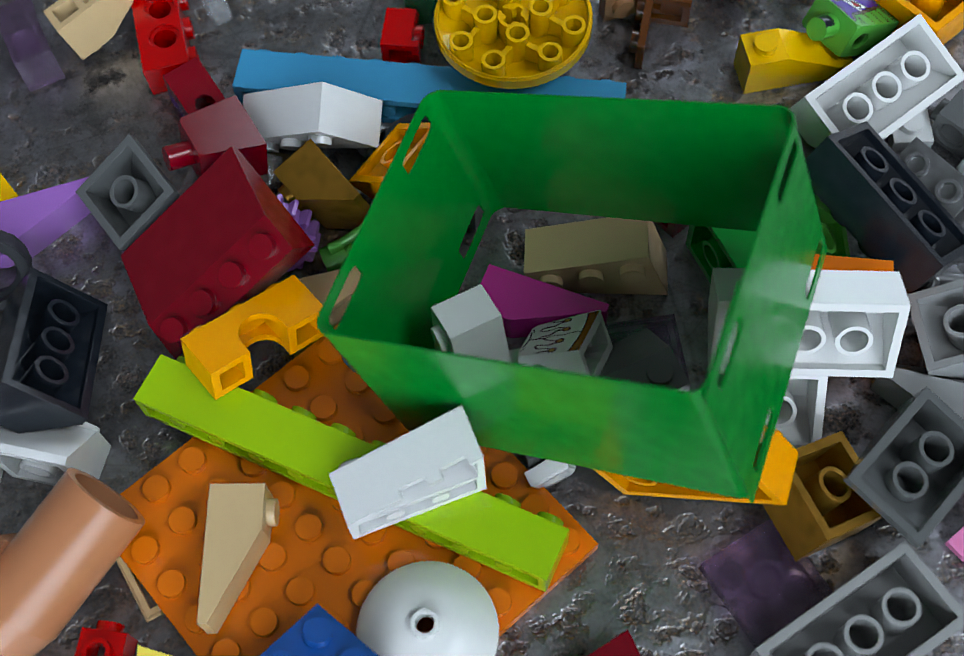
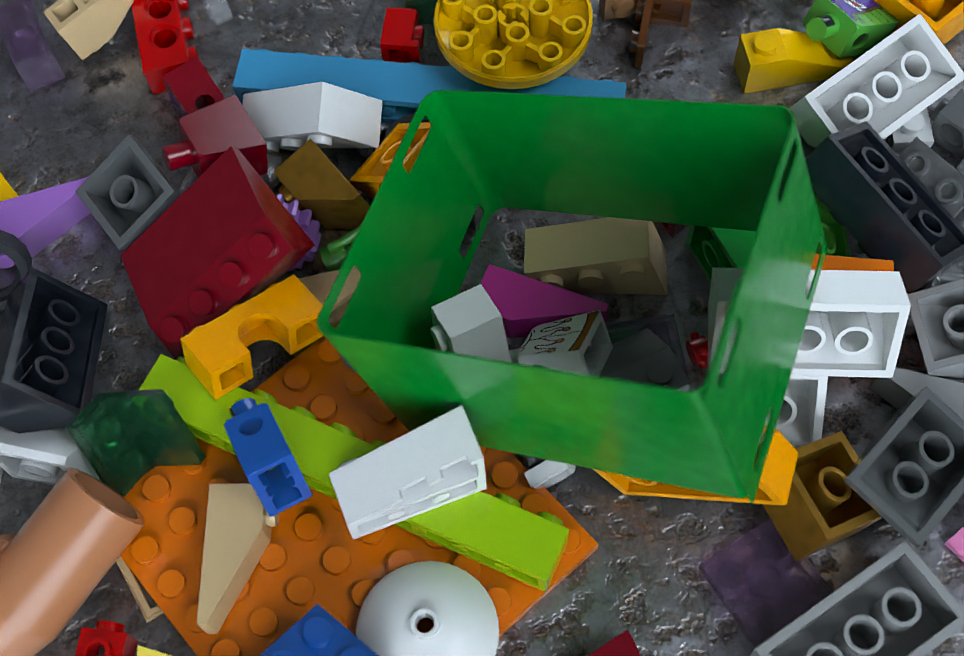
none -> clear green bracket [66,389,206,497]
none -> blue torso [223,398,313,517]
none -> red piece [686,332,708,369]

